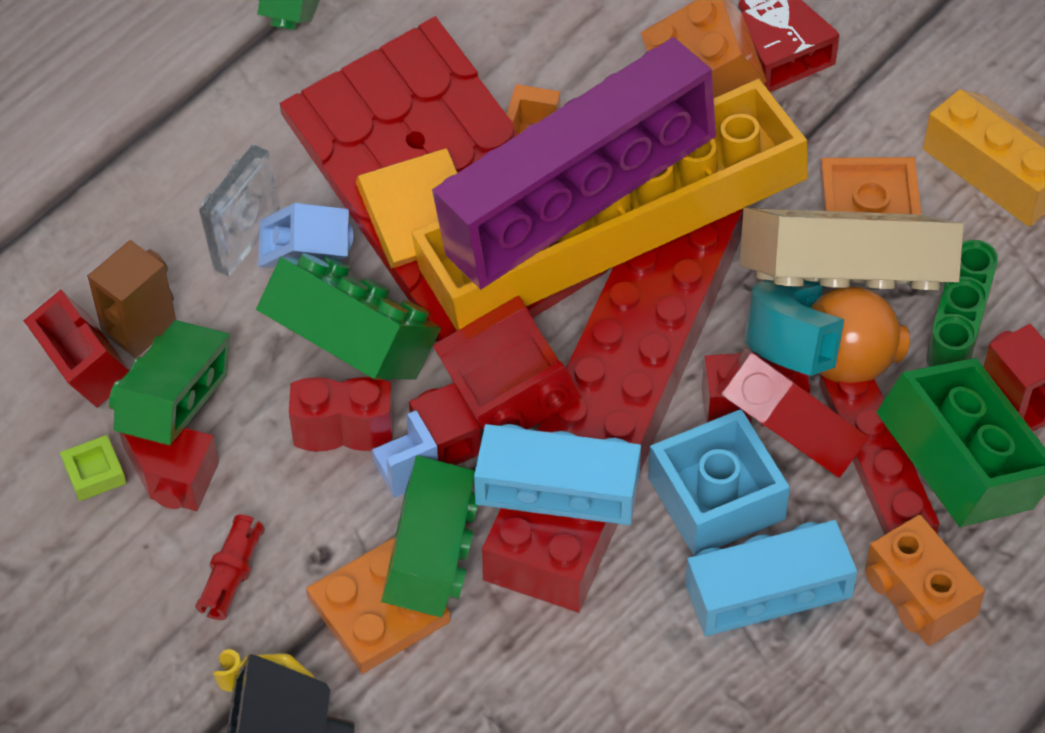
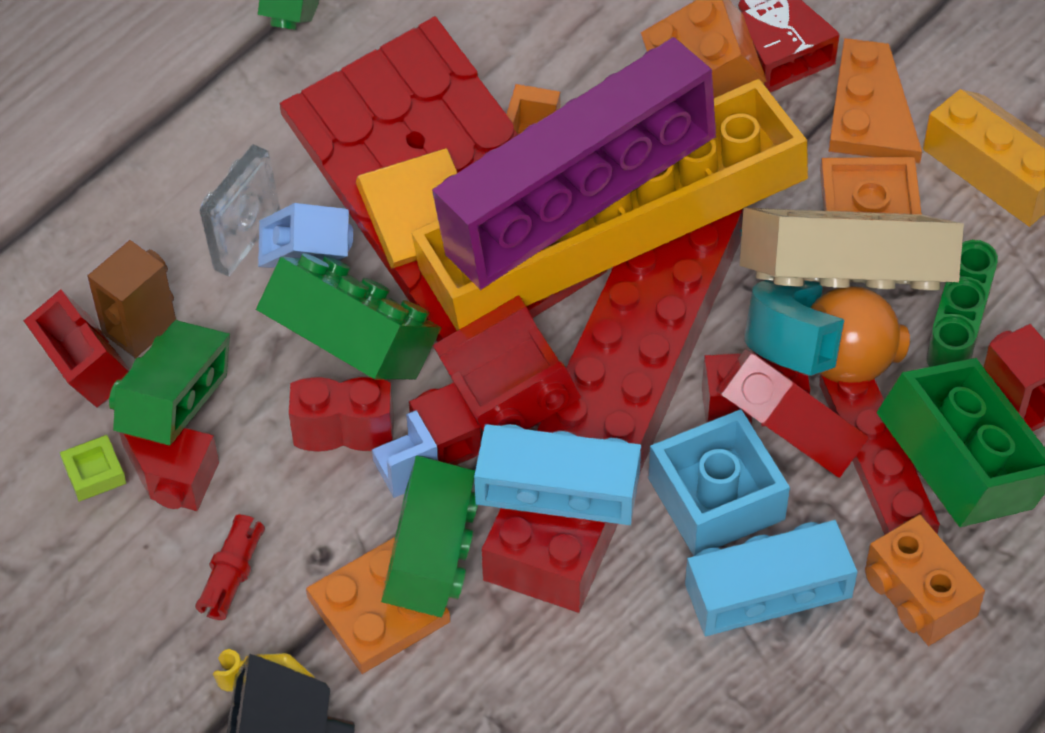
none -> orange wing [828,38,922,163]

